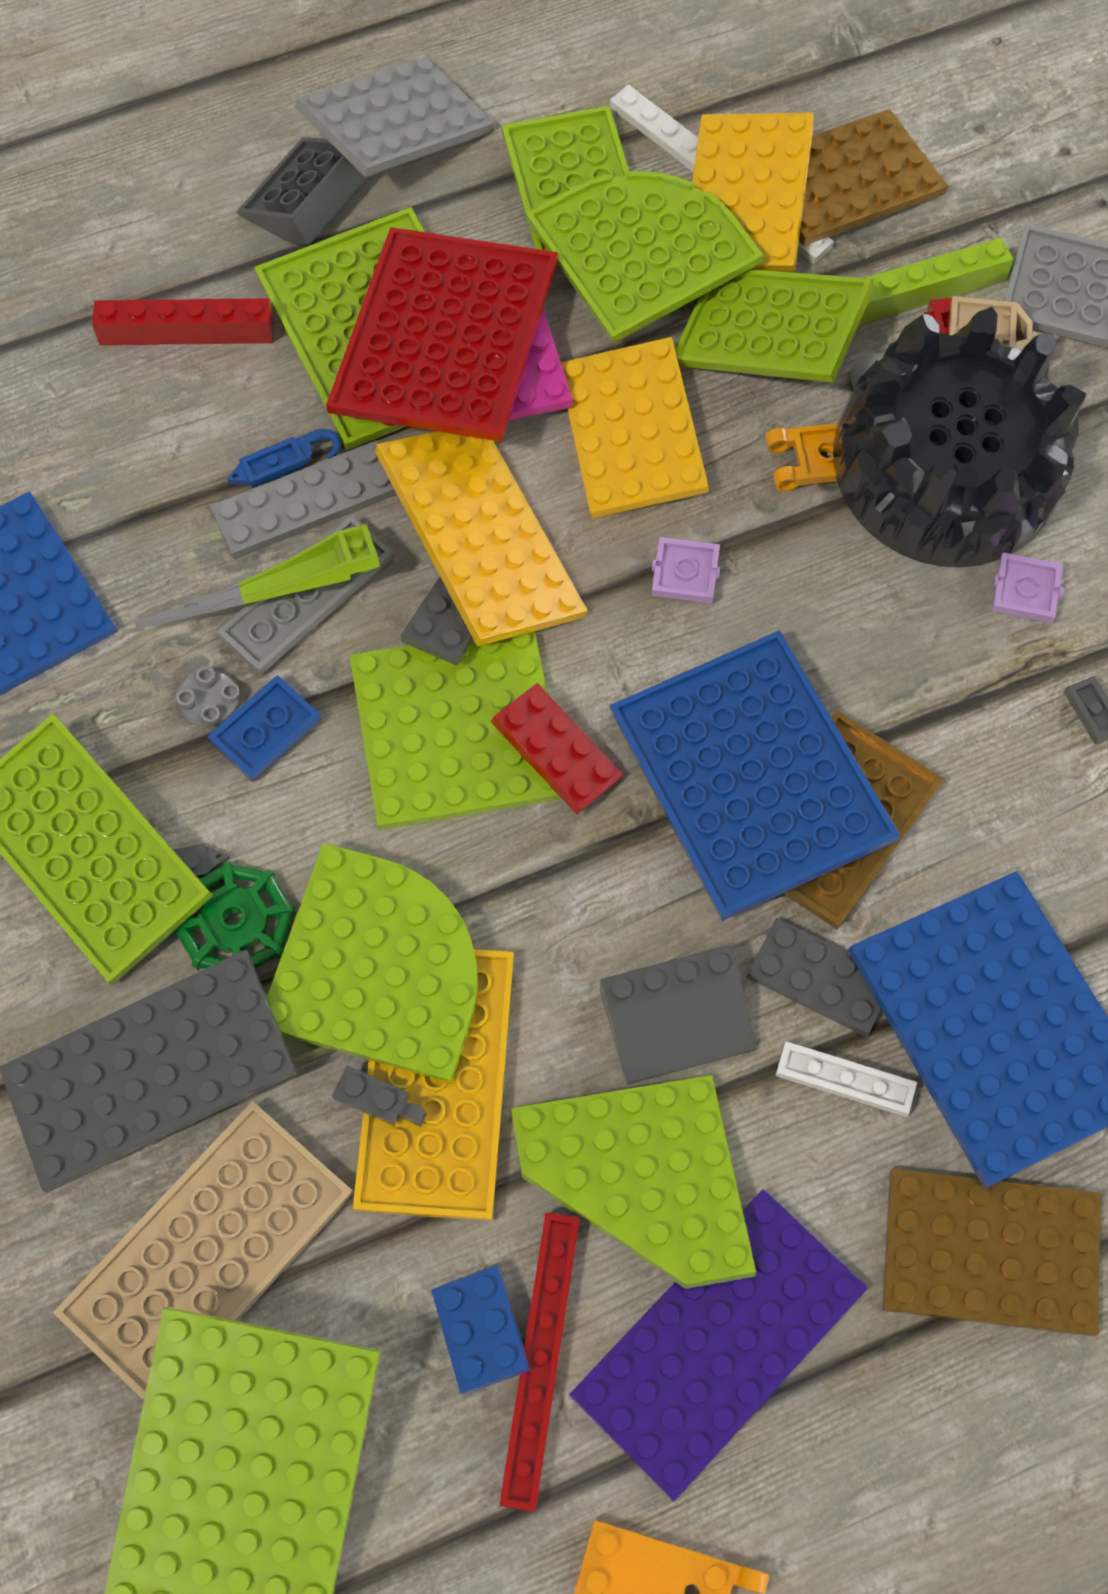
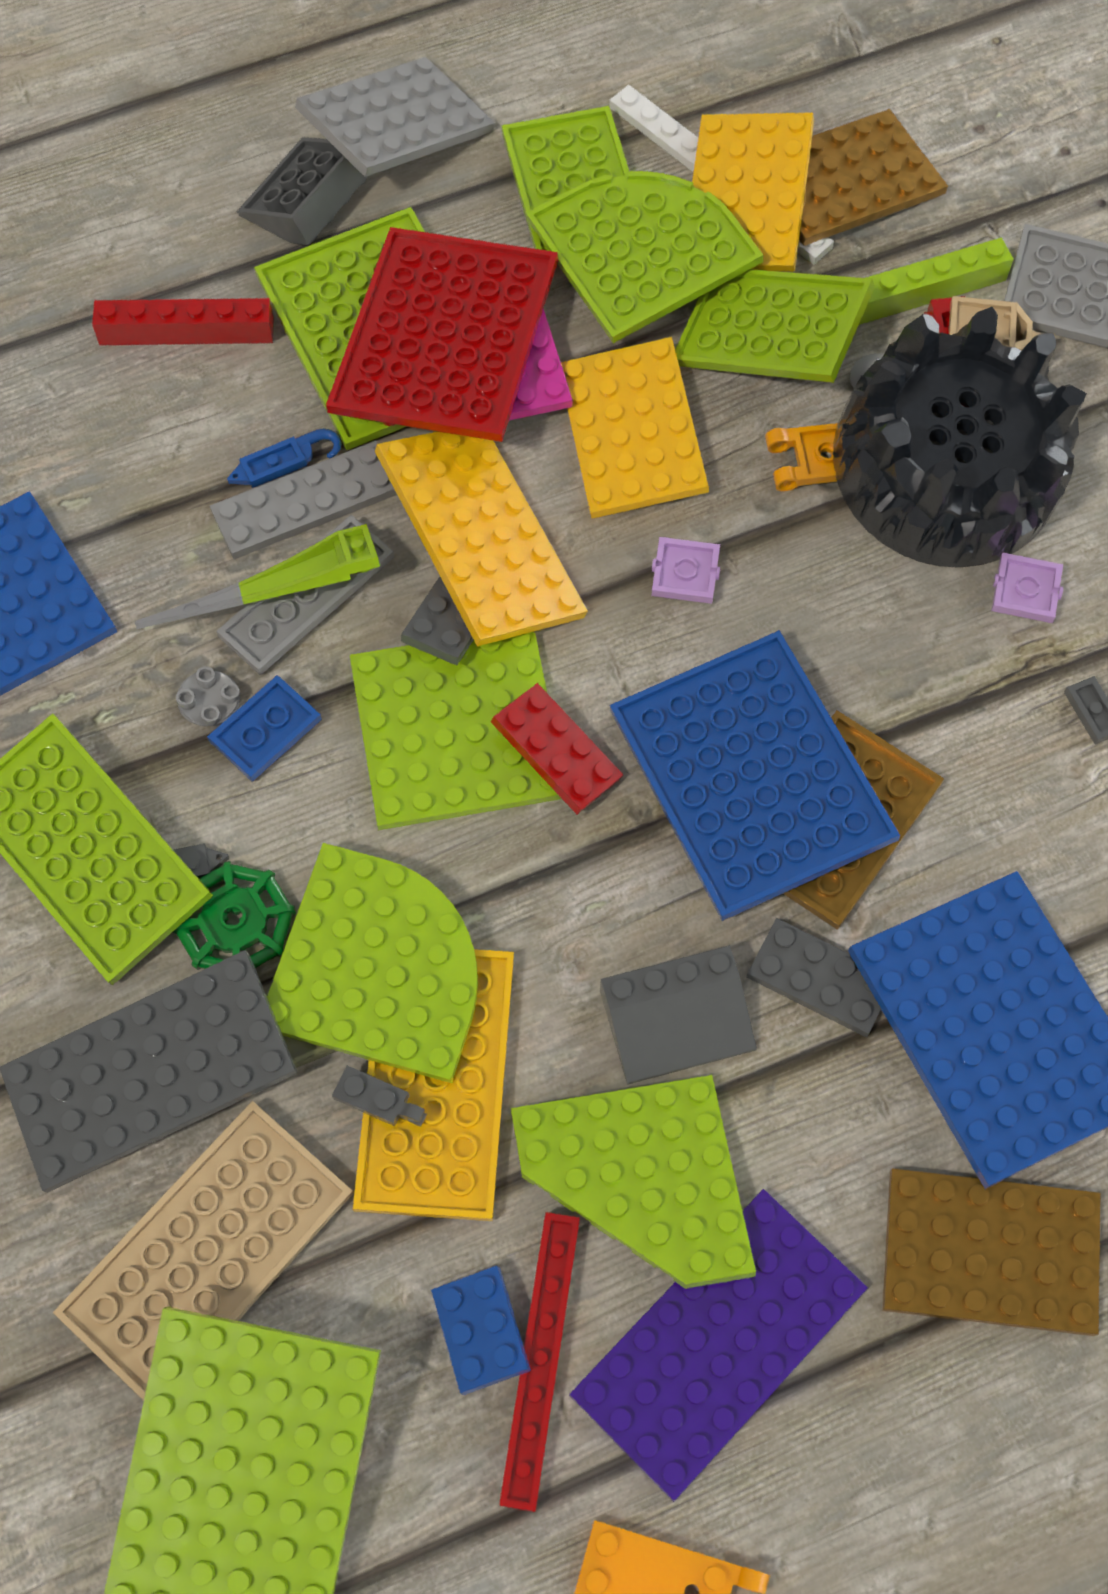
white plate [775,1041,917,1117] -> none

